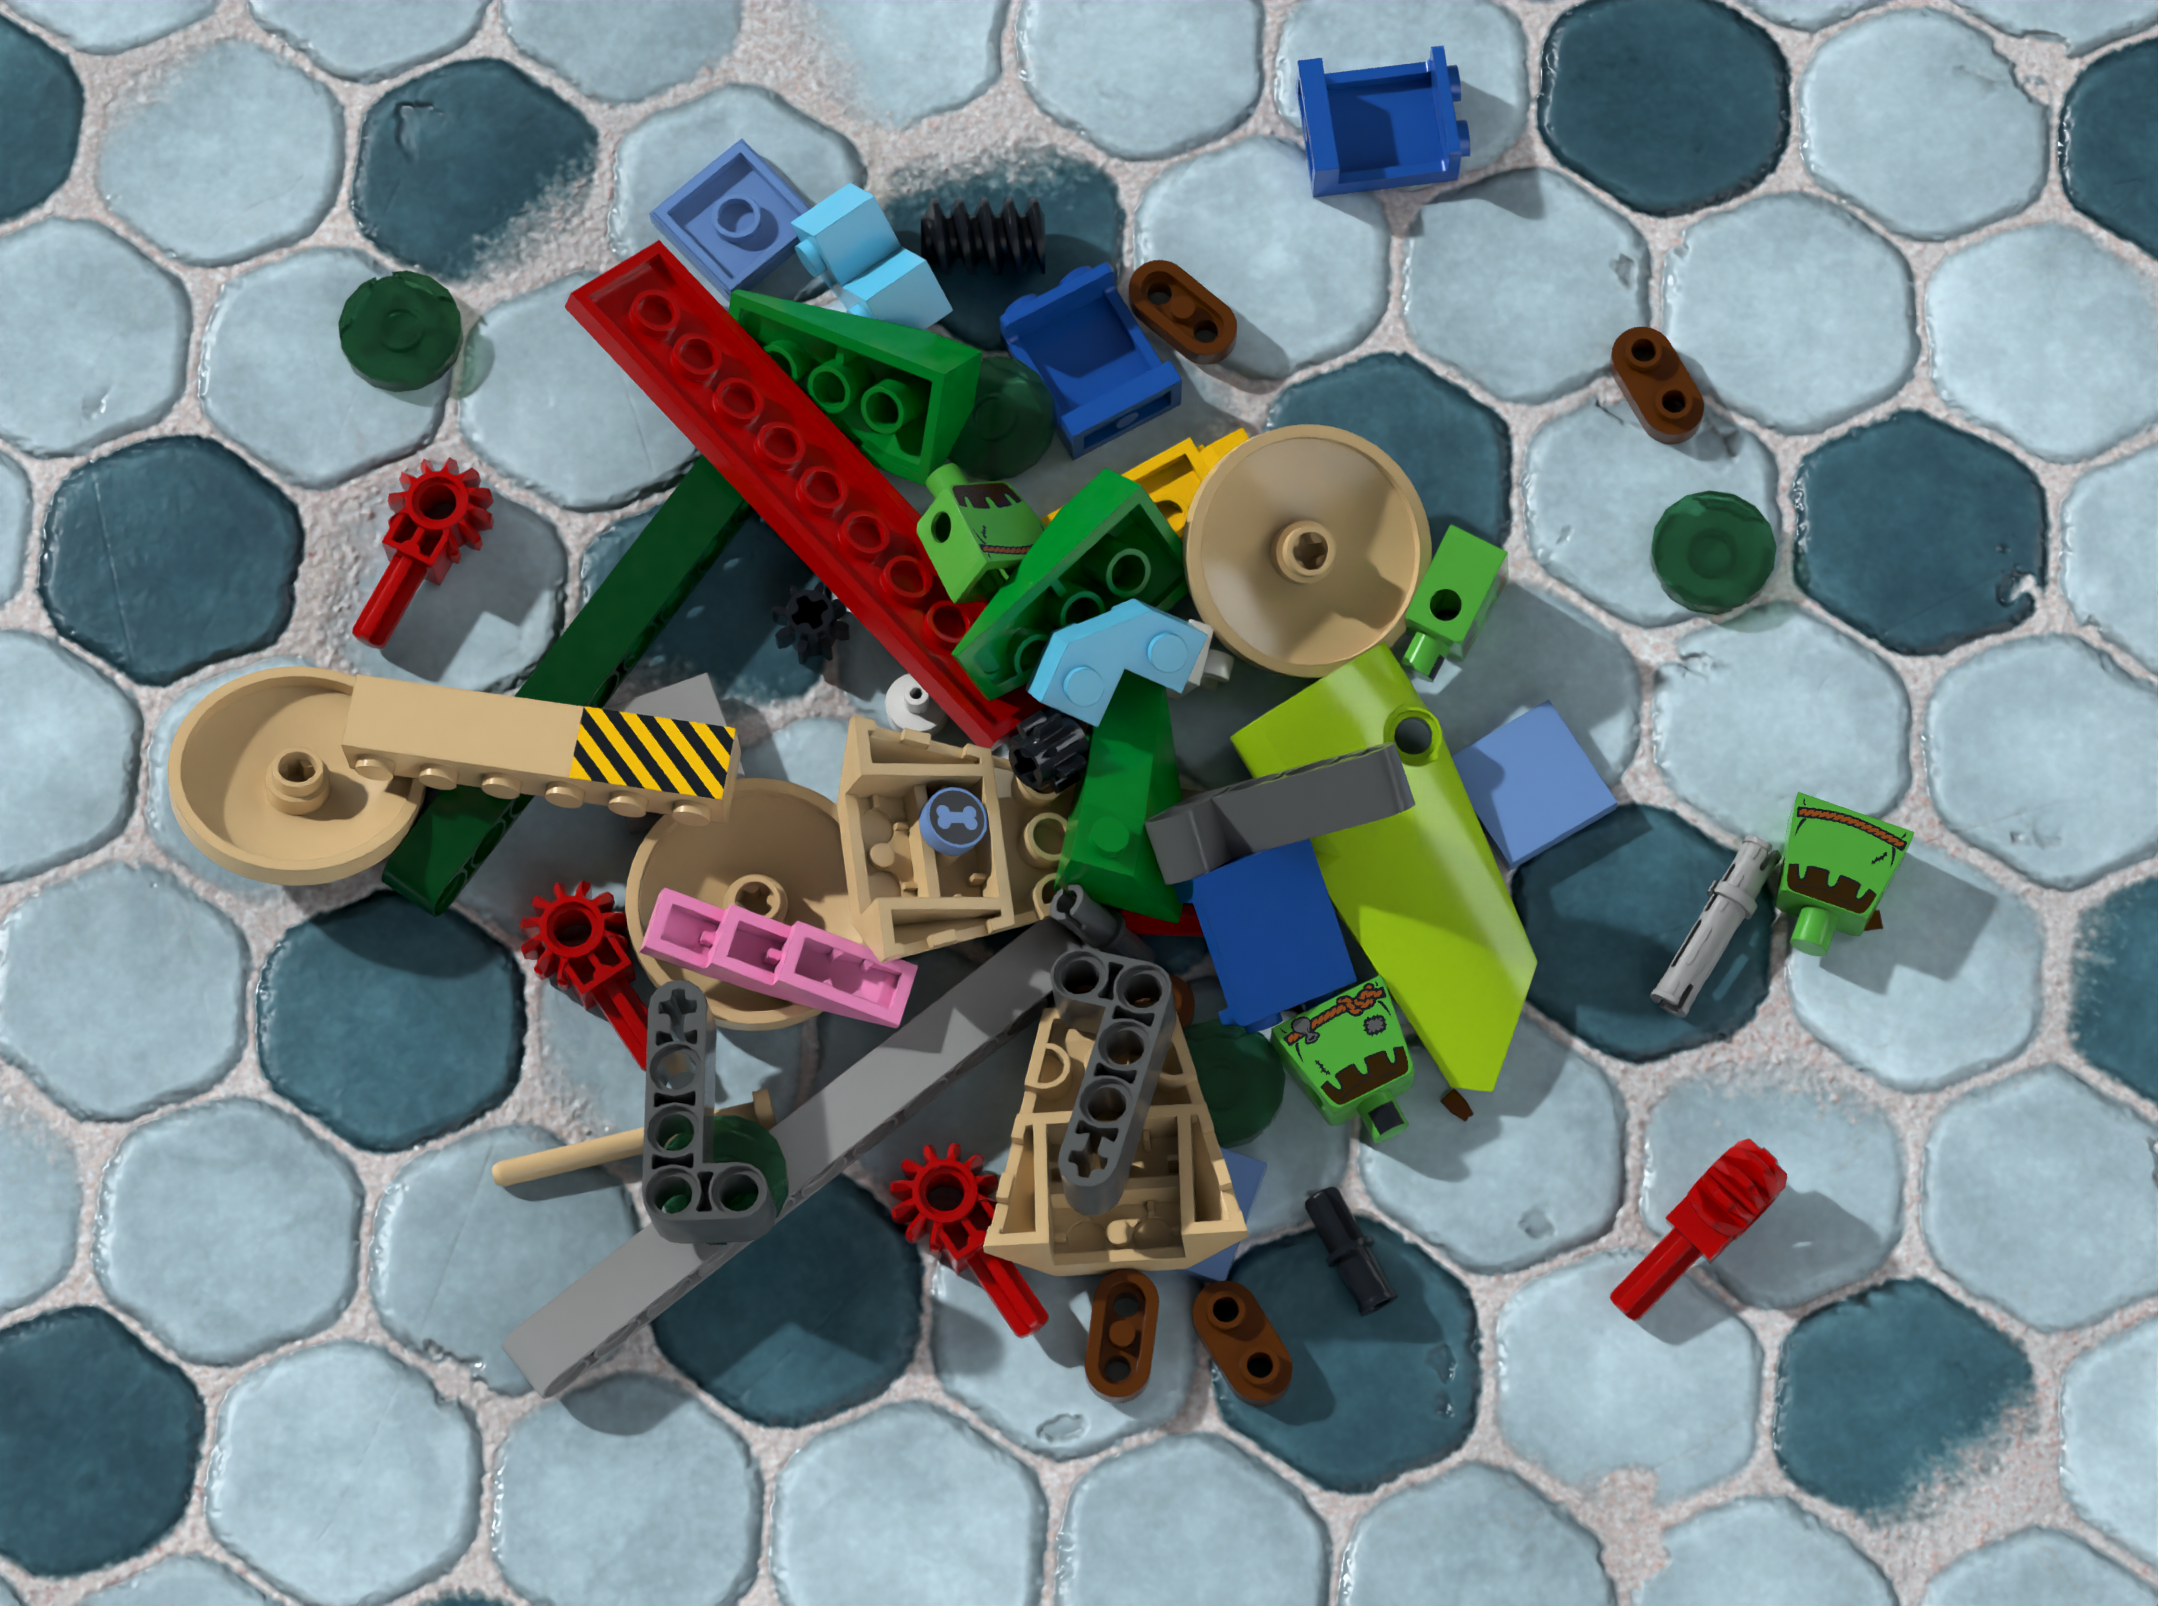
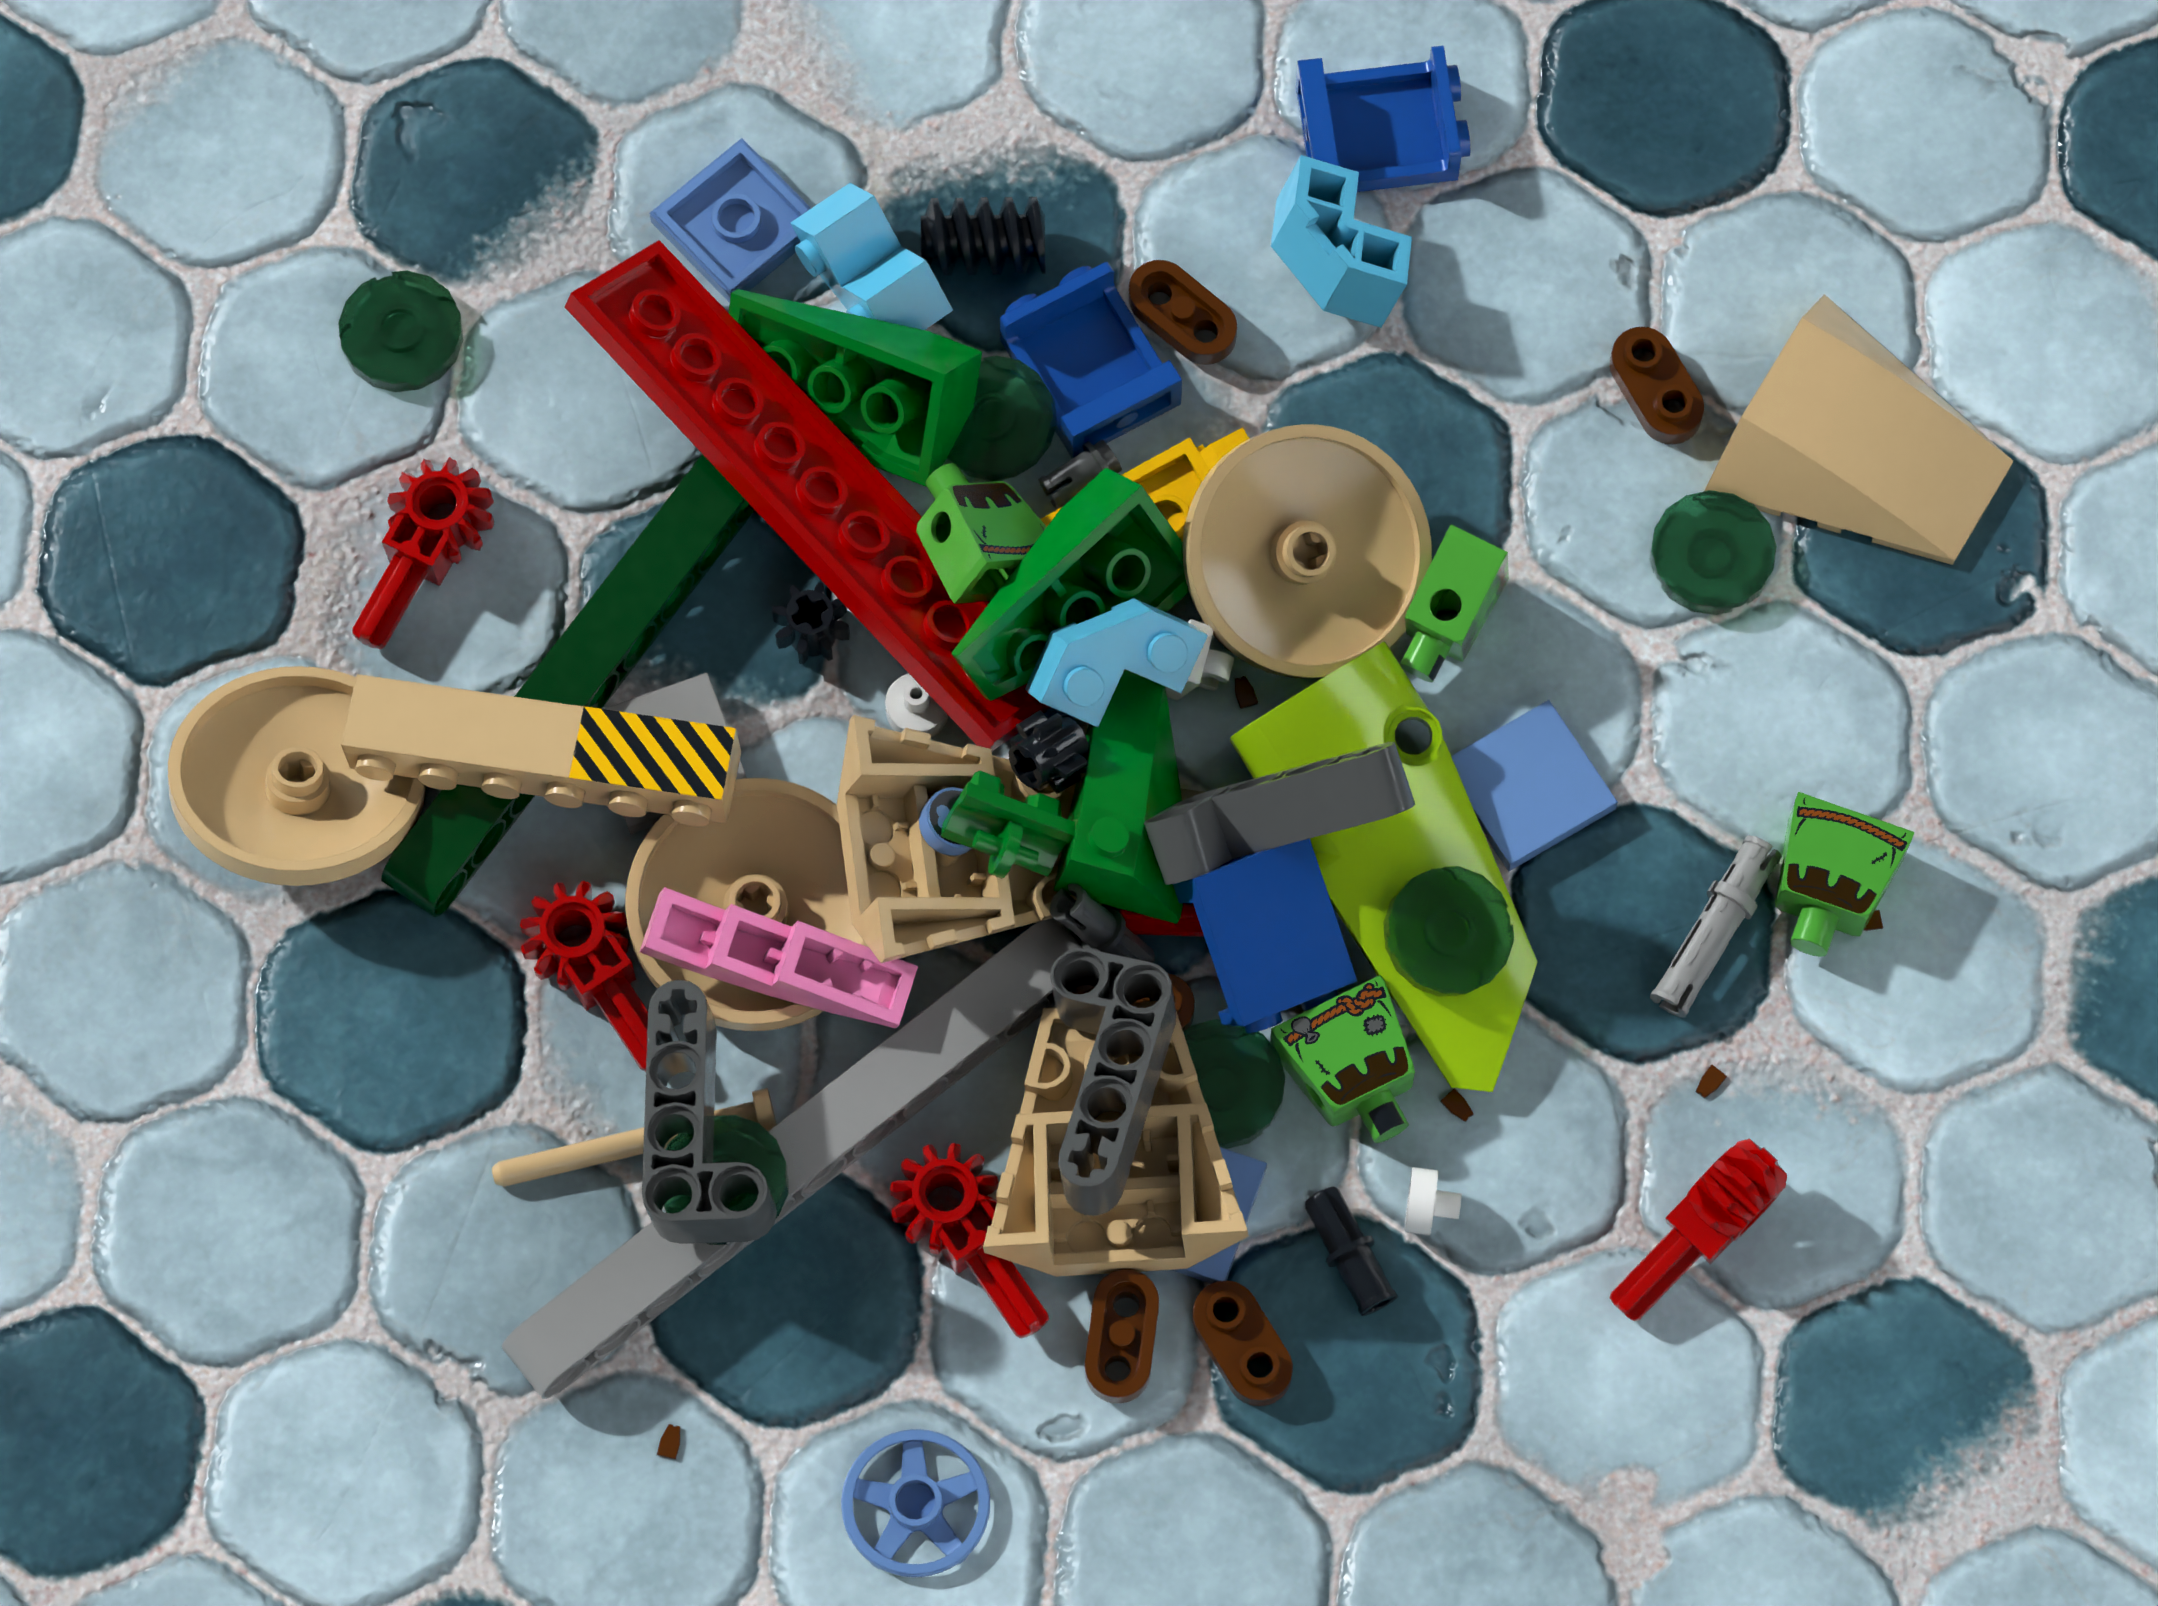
none -> reddish brown piece [657,1424,680,1460]
none -> medium blue wheel [841,1429,990,1577]
none -> green hips [941,771,1075,879]
none -> dark grey pin [1038,439,1122,510]
none -> reddish brown piece [1235,676,1258,709]
none -> medium azure brick [1271,155,1412,328]
none -> clear green tile [1383,866,1514,997]
none -> white tile [1404,1167,1462,1235]
none -> reddish brown piece [1695,1065,1727,1099]
none -> tan wedge [1703,294,2013,565]

